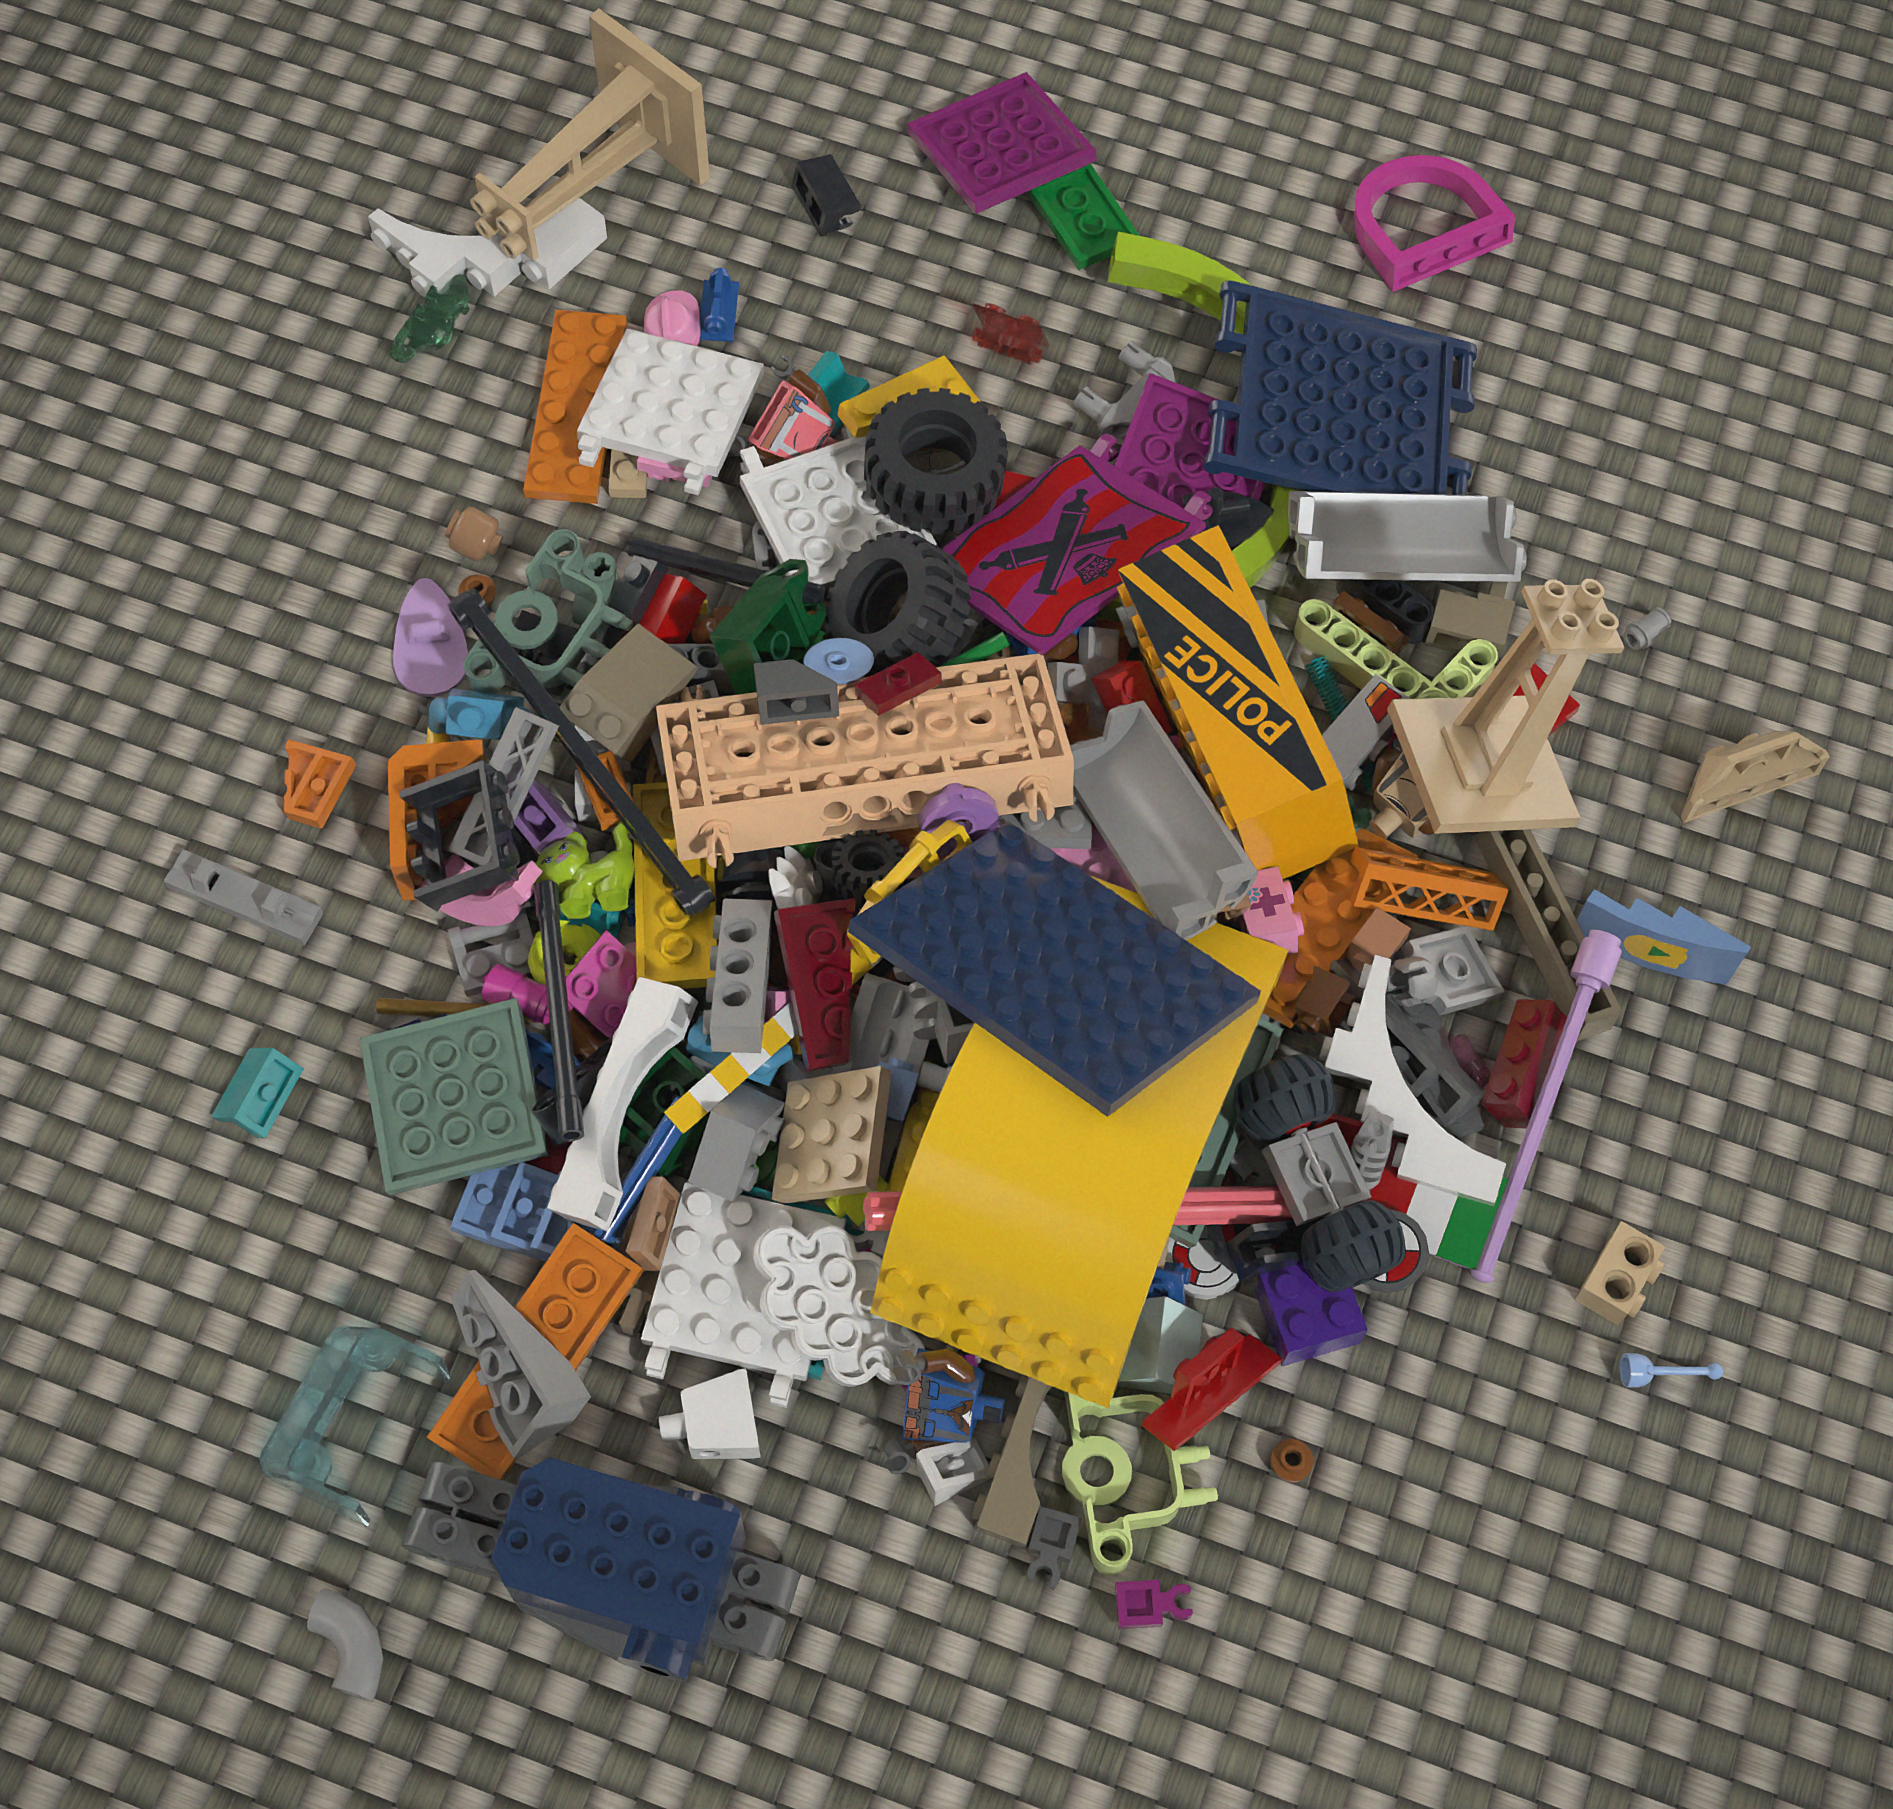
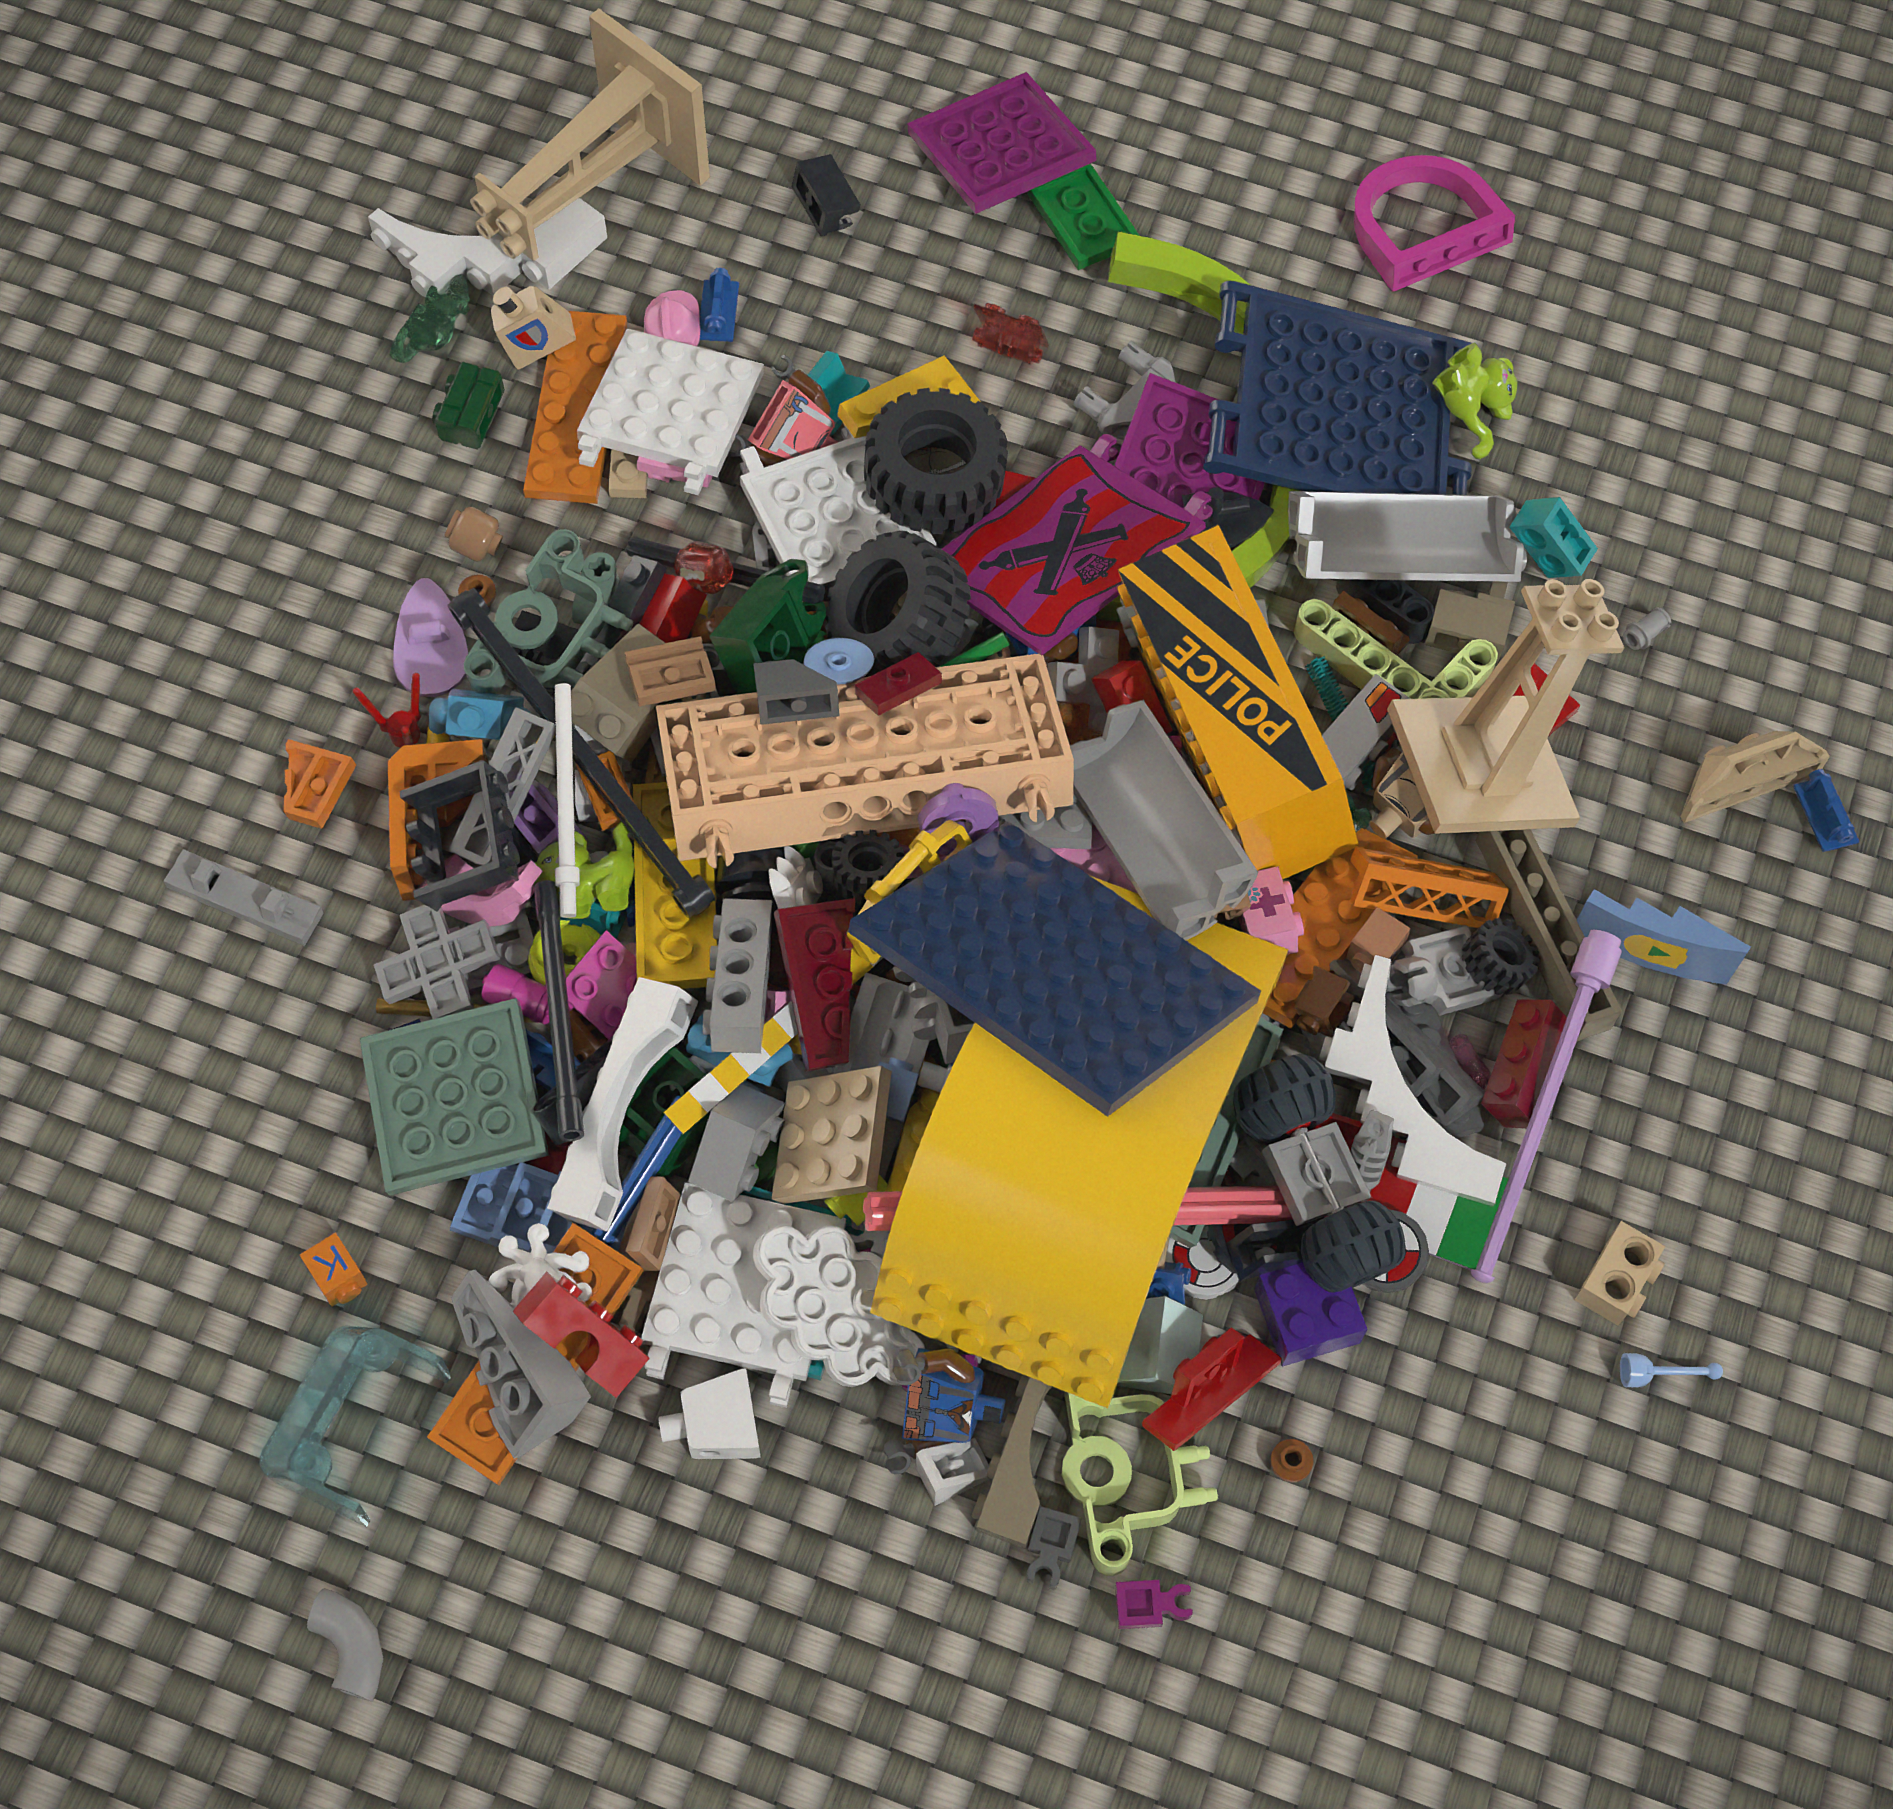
teal panel [212,1048,304,1139] -> none
dark blue piece [401,1457,801,1682] -> none
none -> orange brick [300,1232,368,1307]
none -> red plant [353,673,421,748]
none -> light grey plate [374,905,500,1019]
none -> dark green brick [432,362,505,450]
none -> white animal [488,1223,592,1308]
none -> tan torso [491,286,576,370]
none -> red arch [513,1271,650,1398]
none -> white bar [555,683,580,918]
none -> medium nougat plate [625,636,715,707]
none -> clear red head [674,541,734,594]
none -> lime animal [1432,342,1517,459]
none -> black tyre [1462,918,1540,995]
none -> teal brick [1509,497,1598,578]
none -> blue hinge [1793,769,1859,852]

